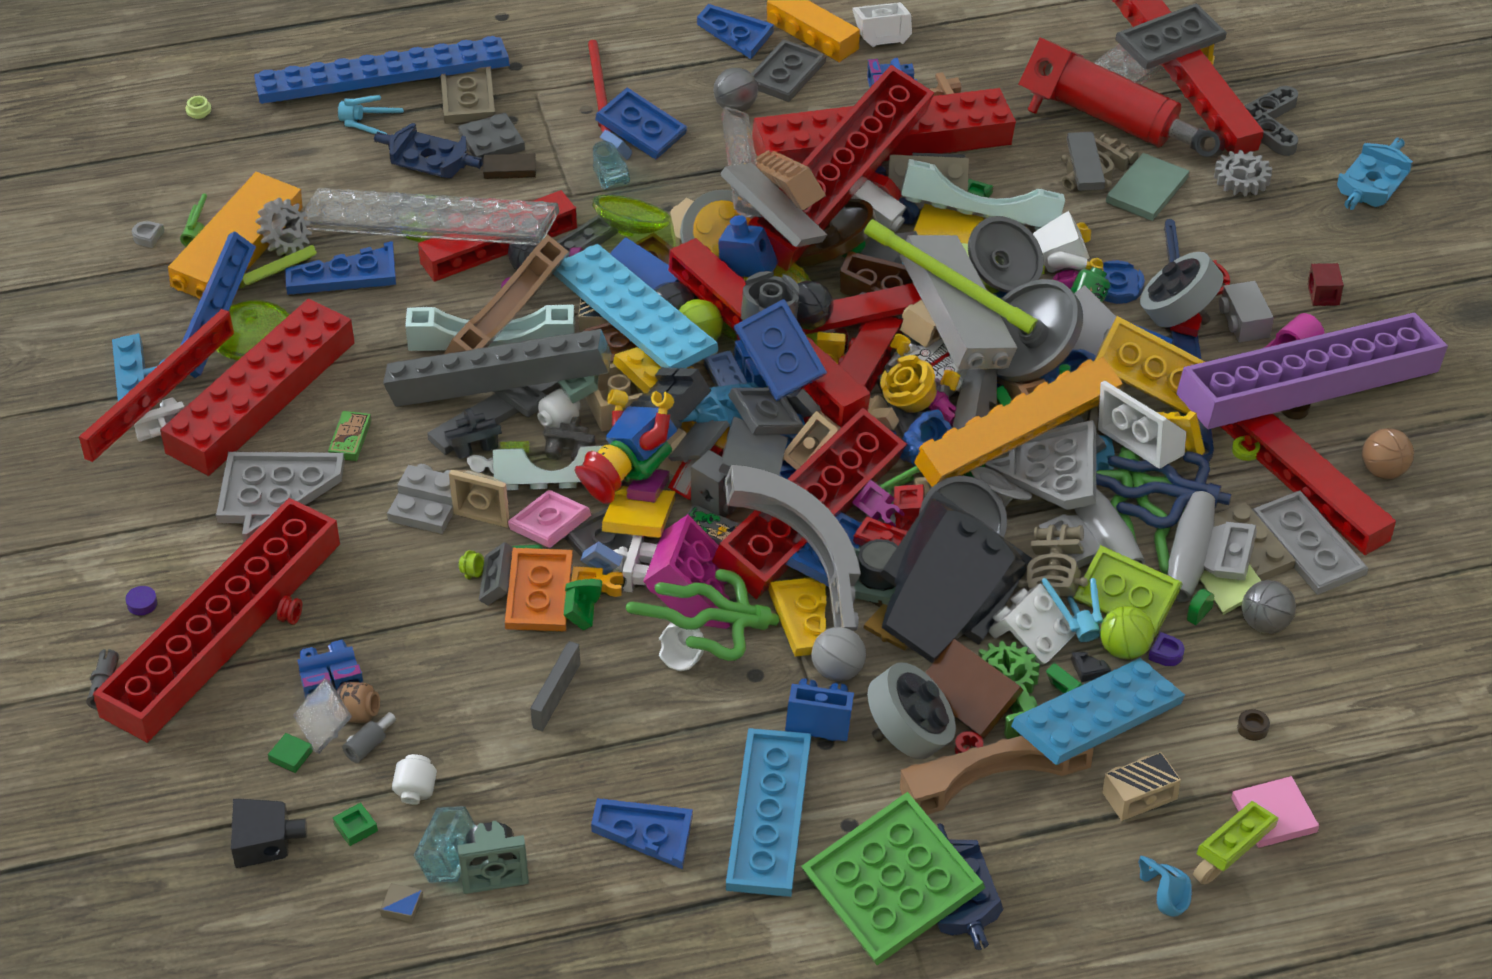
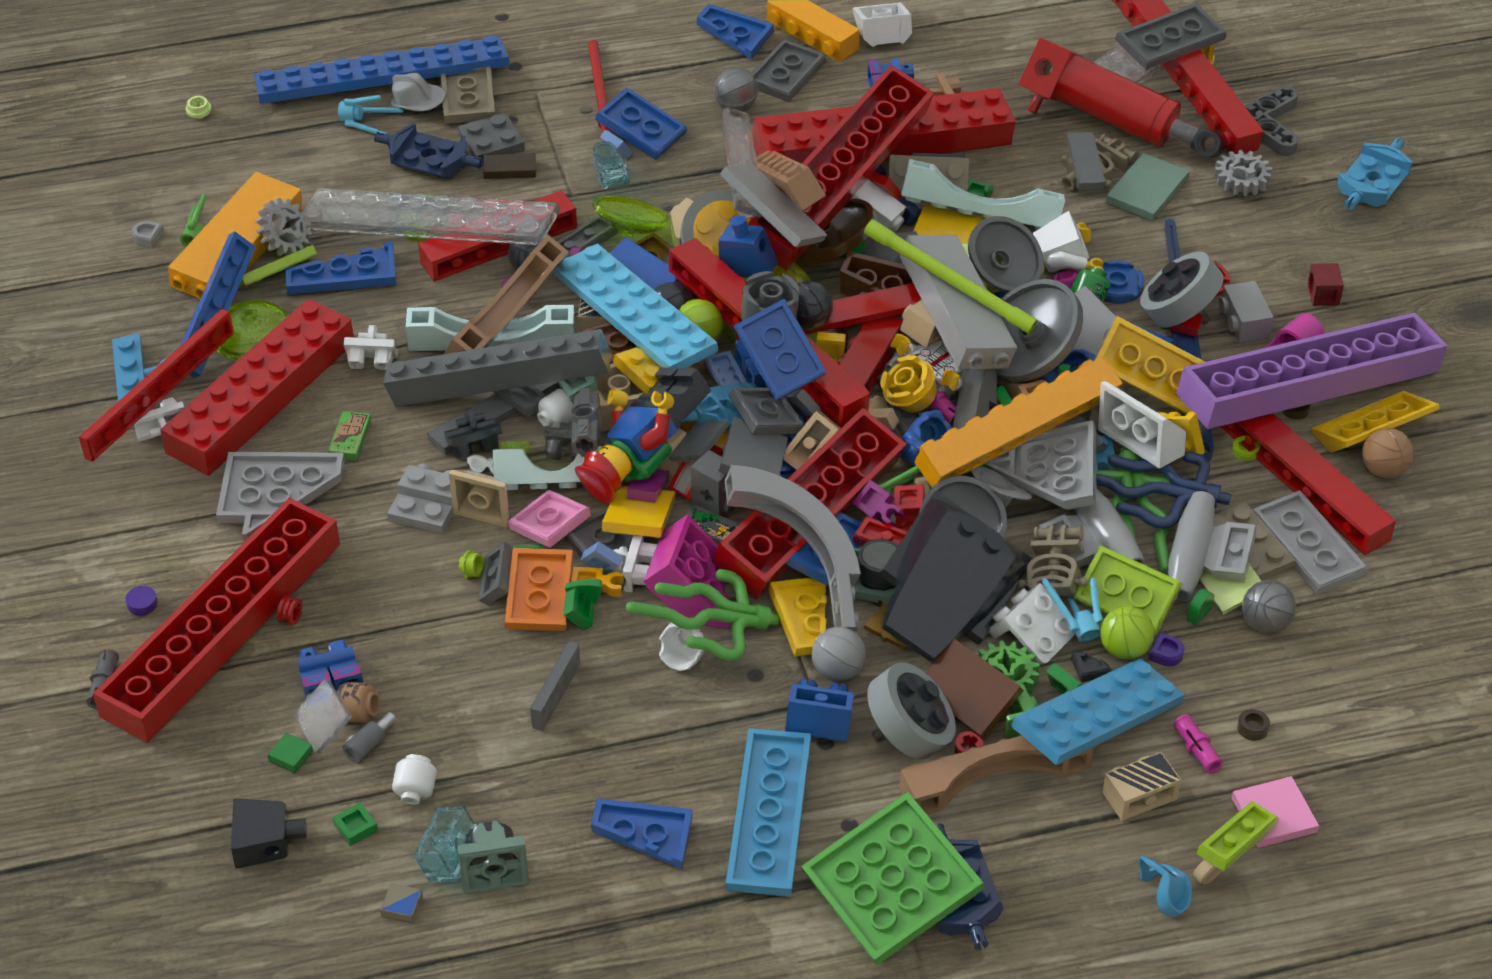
none -> white hips [344,325,398,370]
none -> light grey piece [391,73,445,112]
none -> dark grey piece [570,388,601,457]
none -> dark pink pin [1173,714,1223,774]
none -> yellow slope [1311,391,1440,453]

